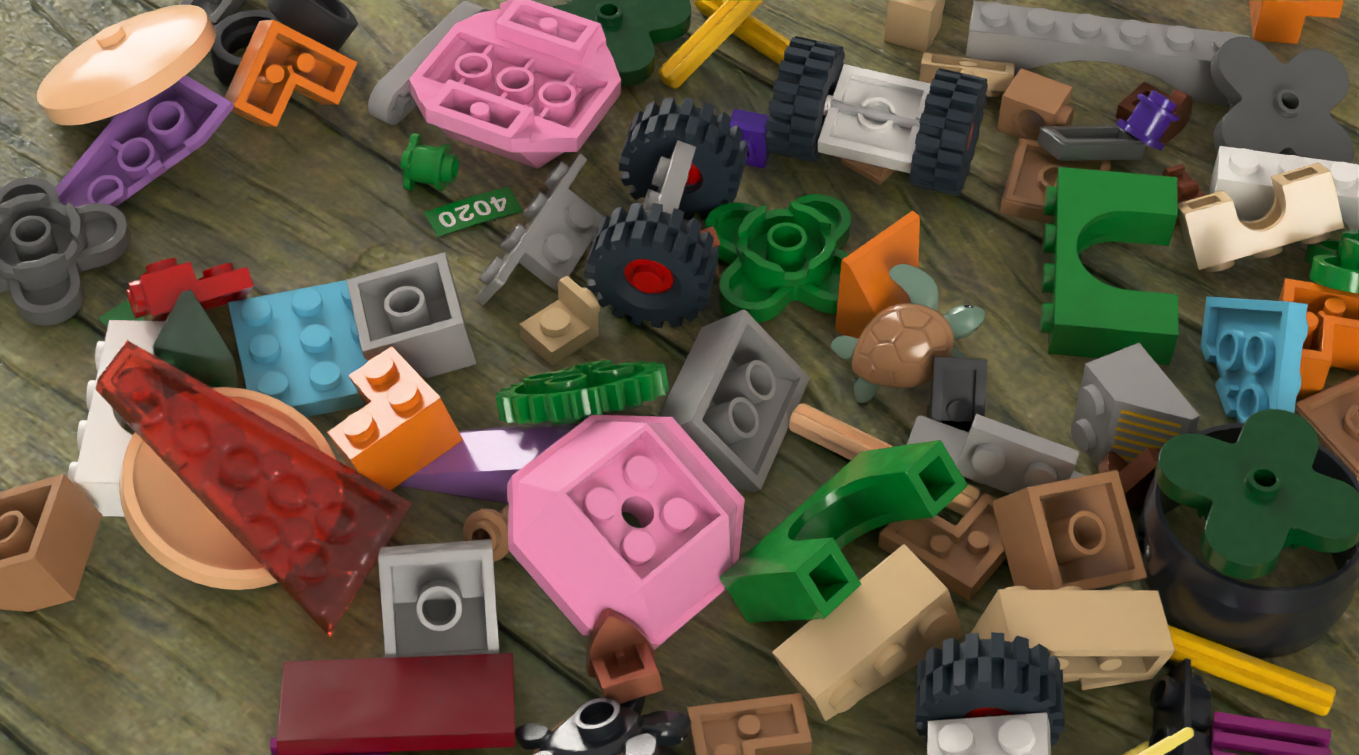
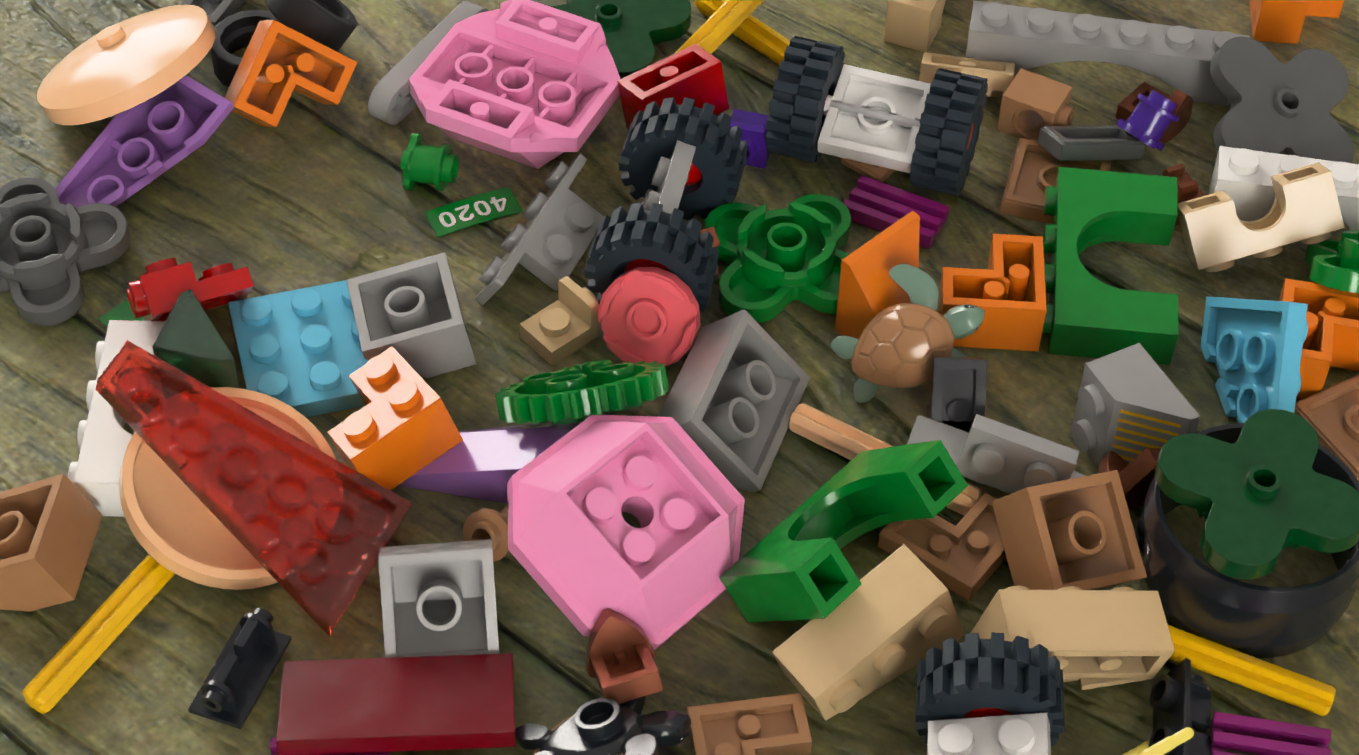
none -> yellow axle [22,554,175,714]
none -> black hinge [188,608,292,729]
none -> coral tile [597,267,701,366]
none -> red brick [617,44,729,130]
none -> magenta tile [843,175,950,249]
none -> orange brick [937,234,1047,352]

